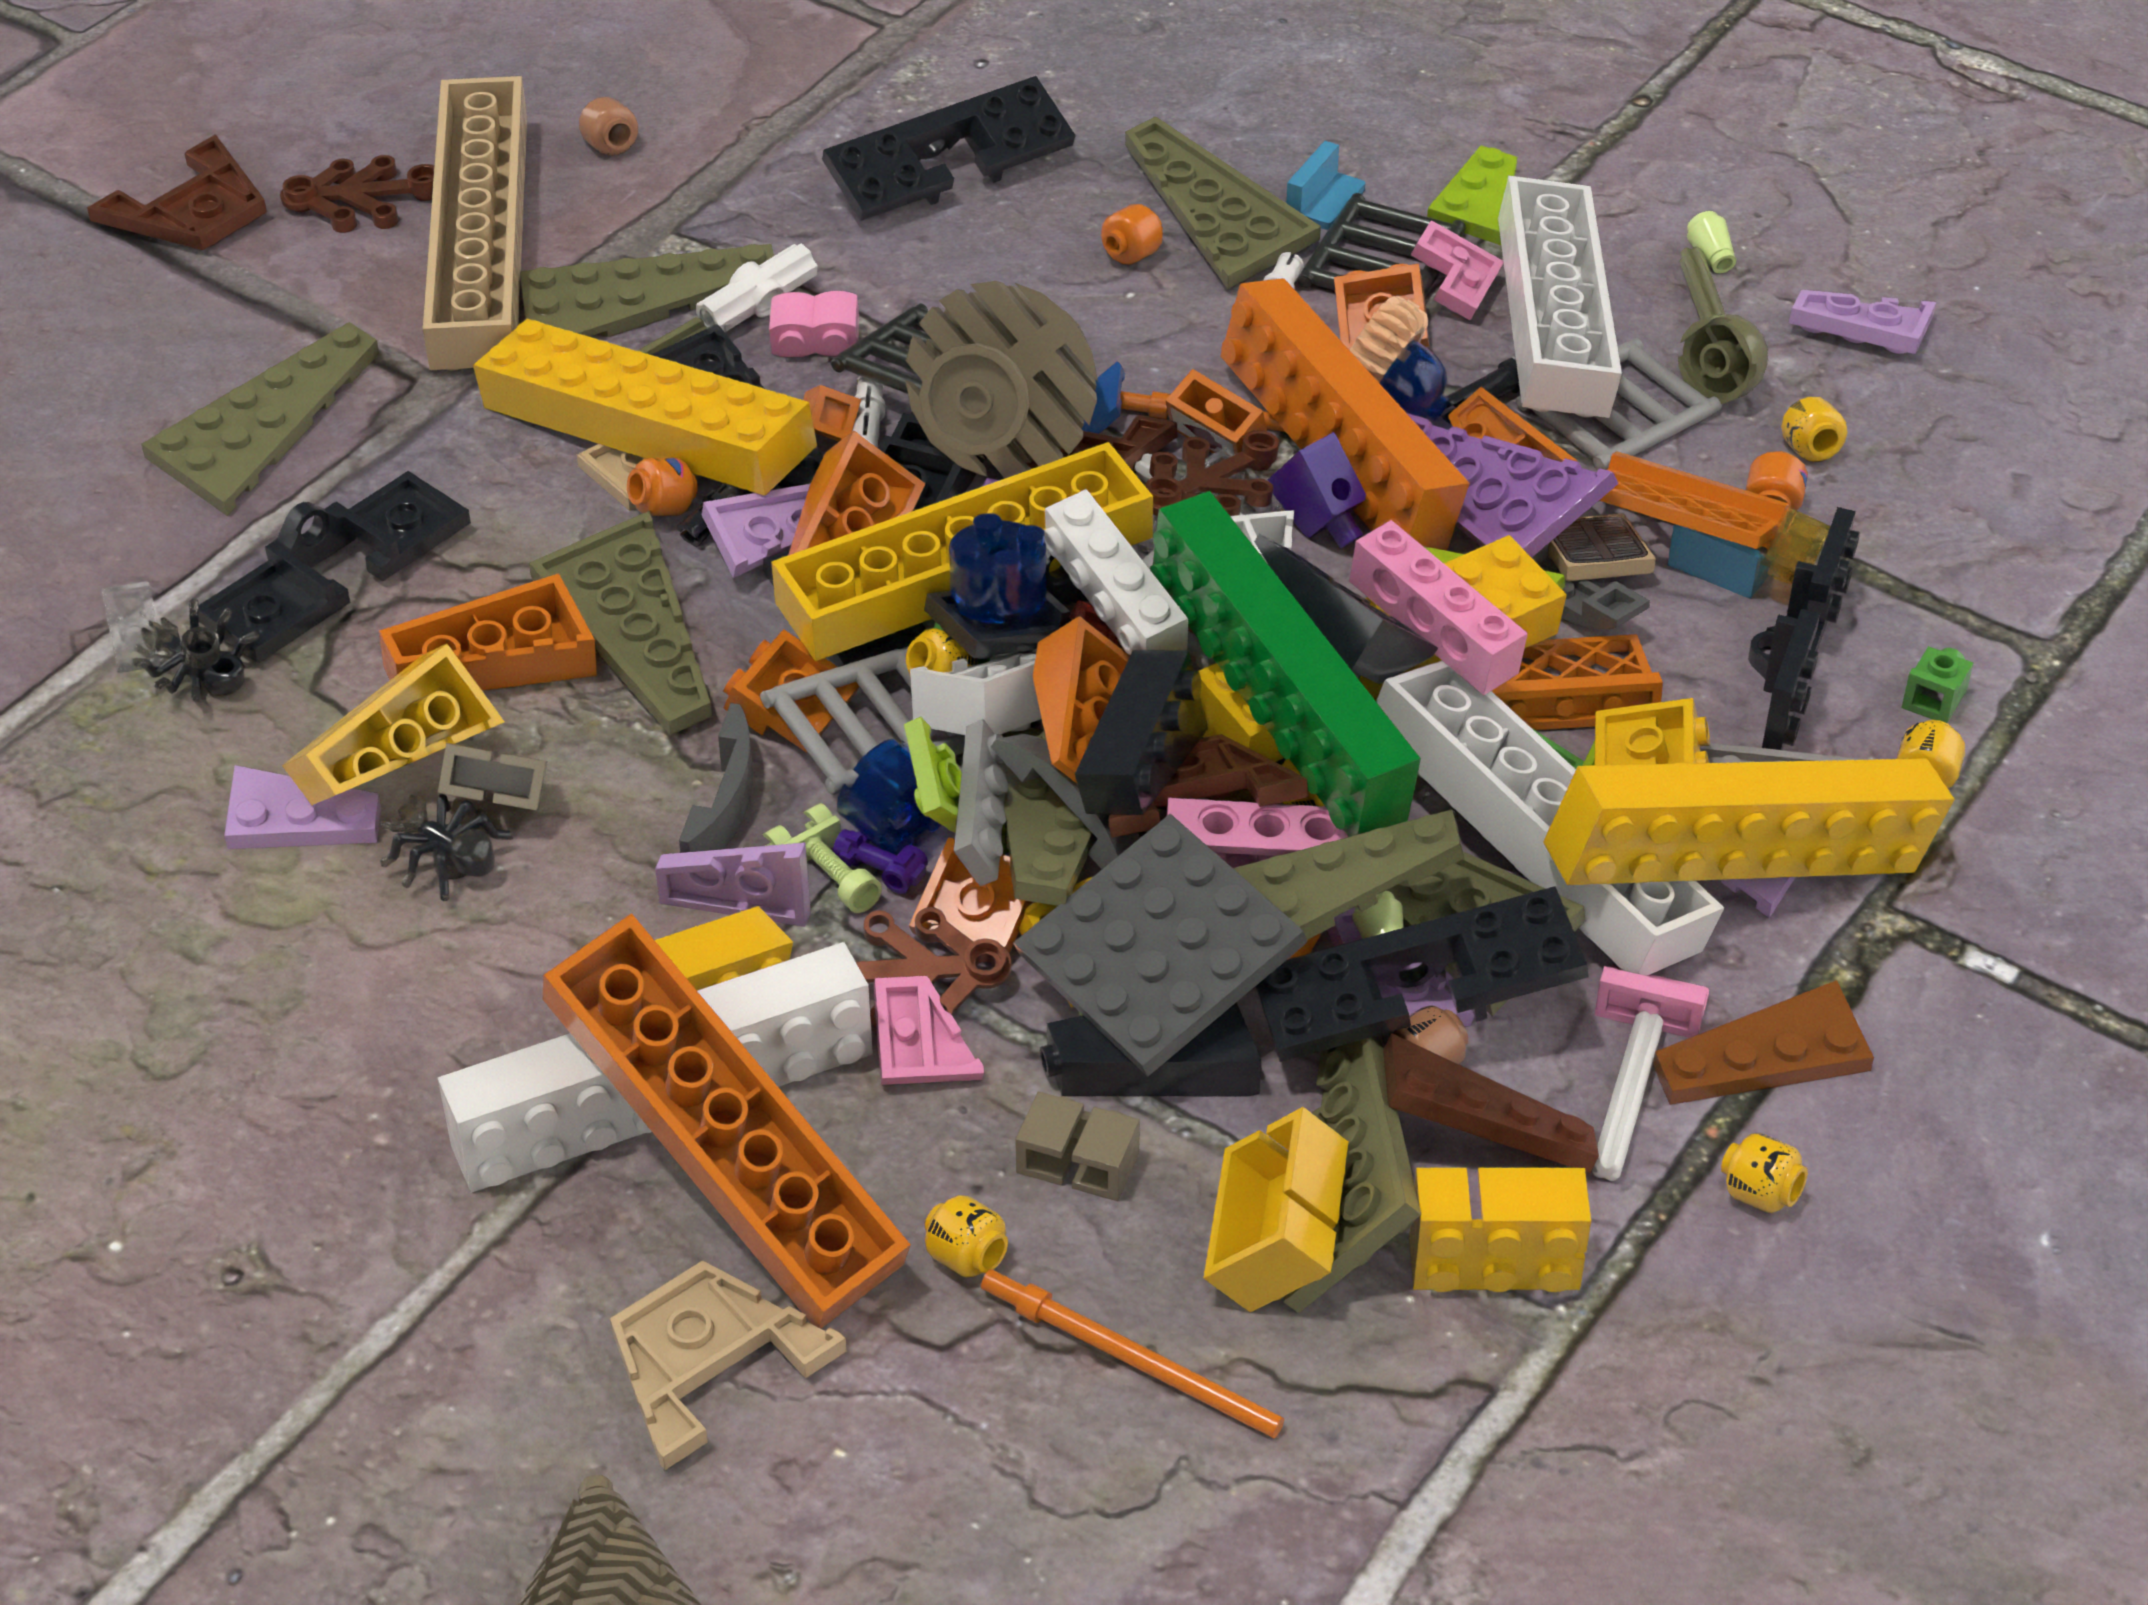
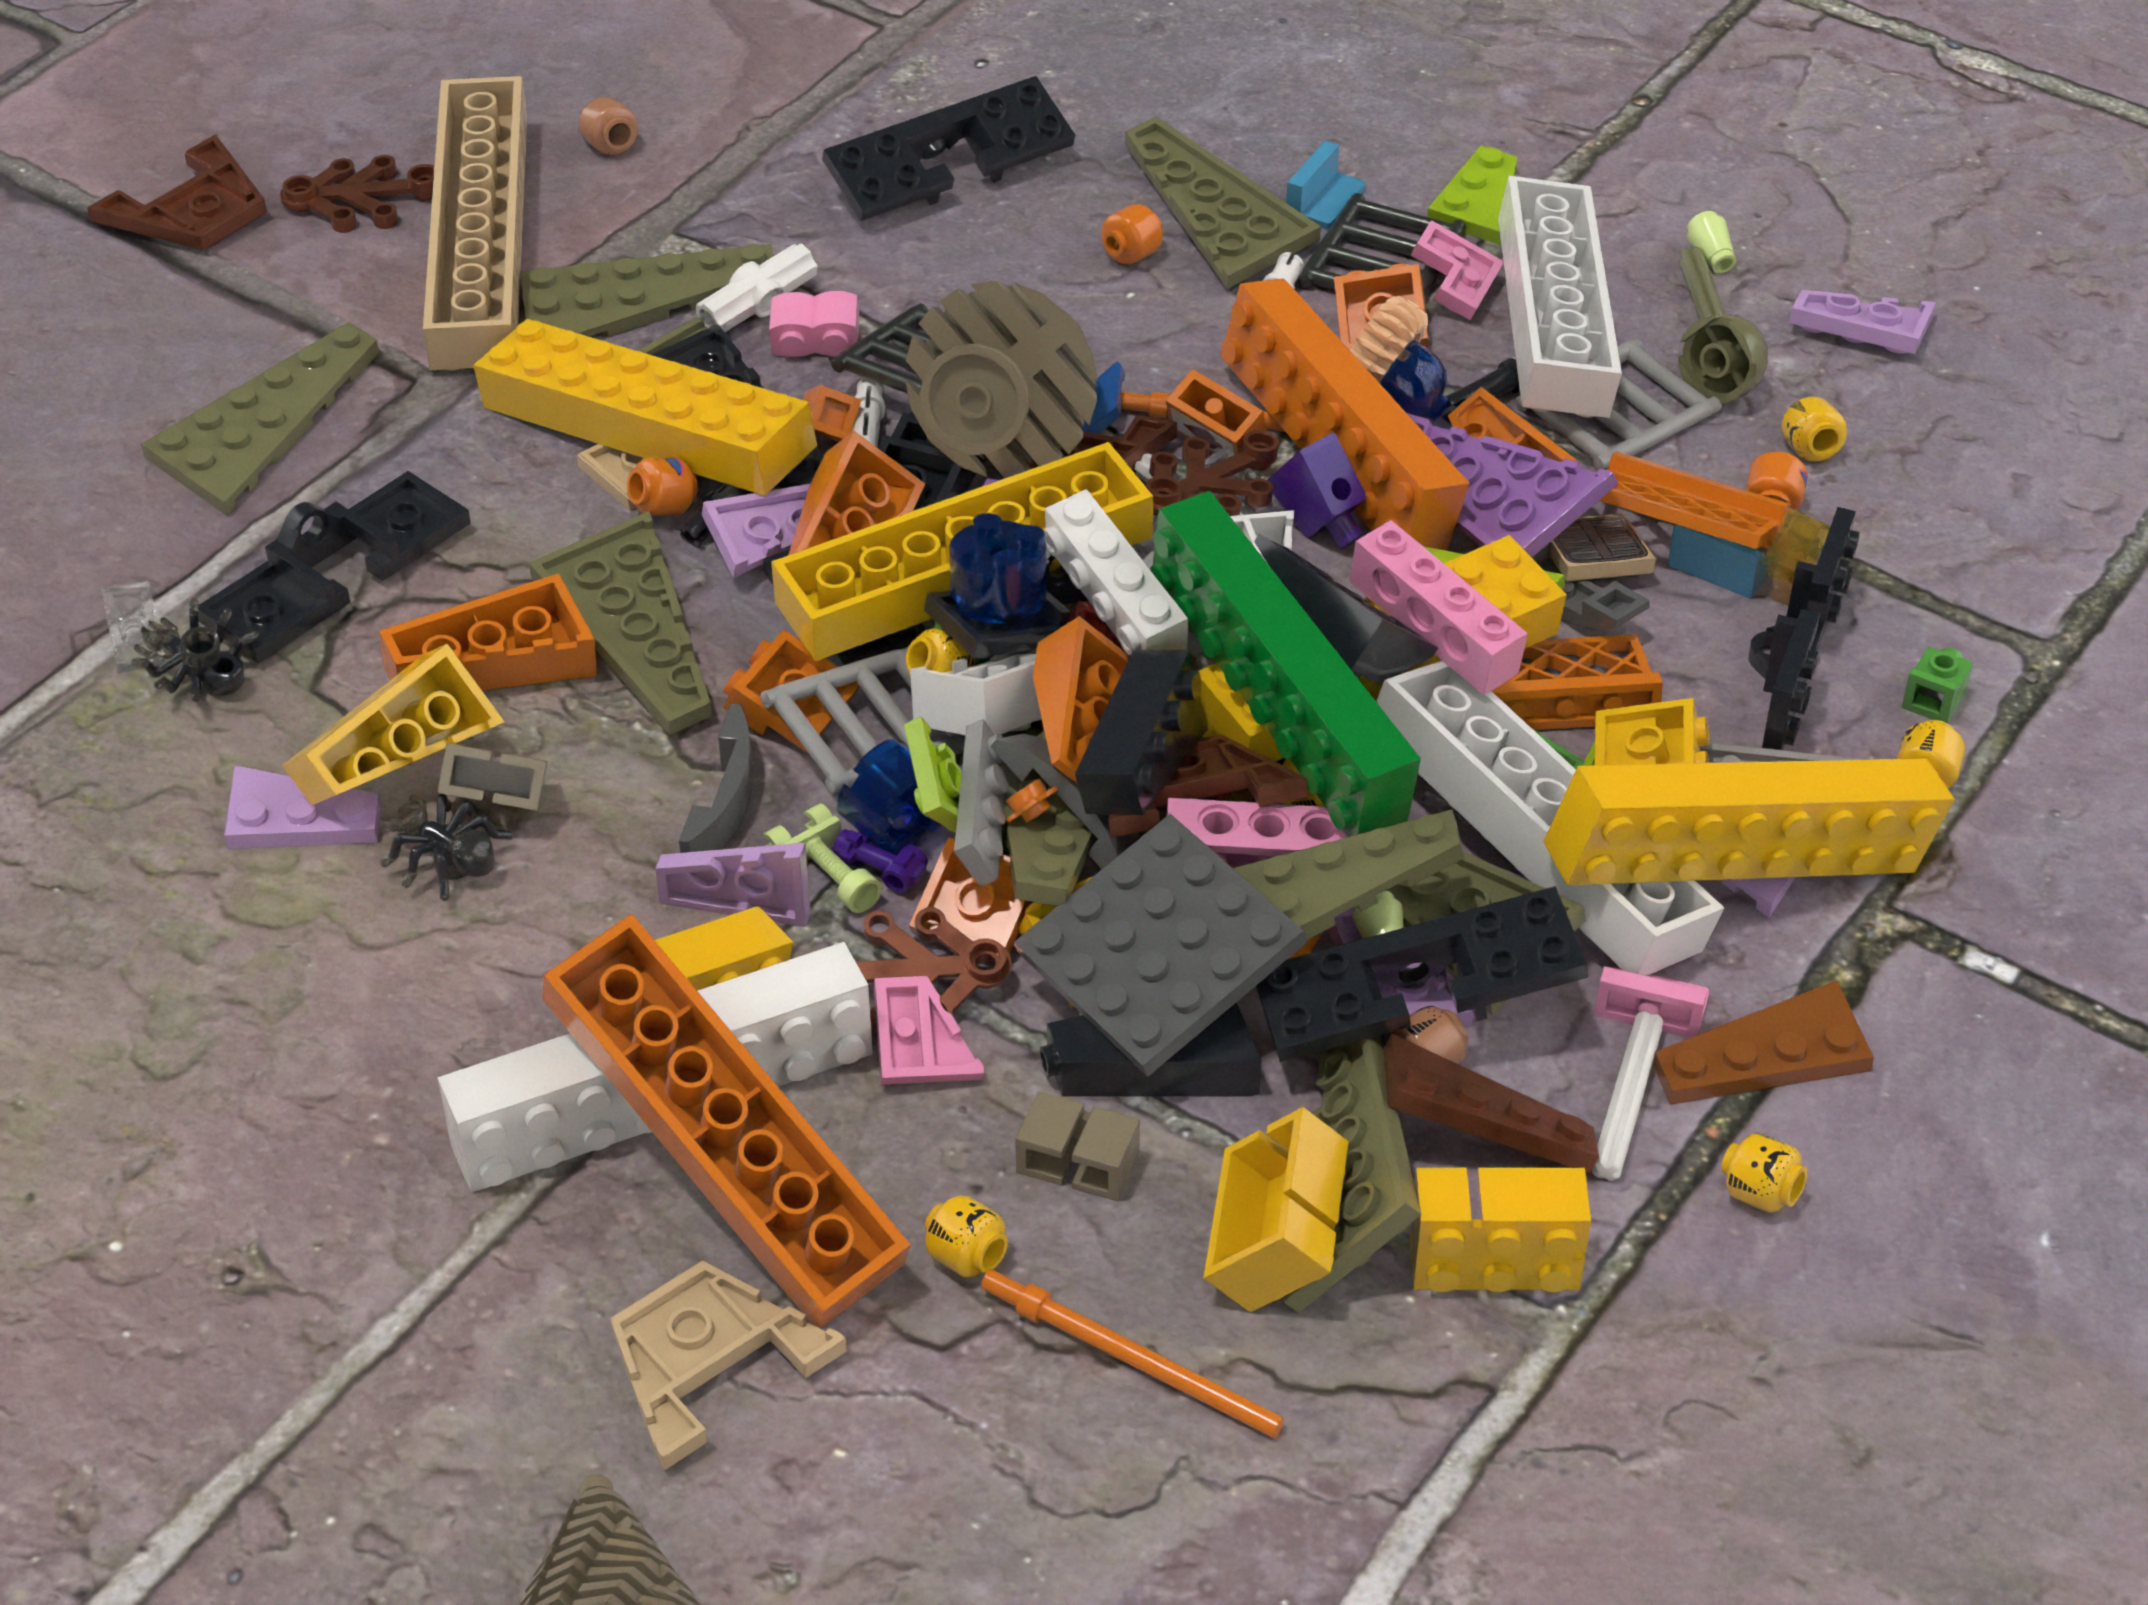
none -> orange plate [1005,779,1059,823]

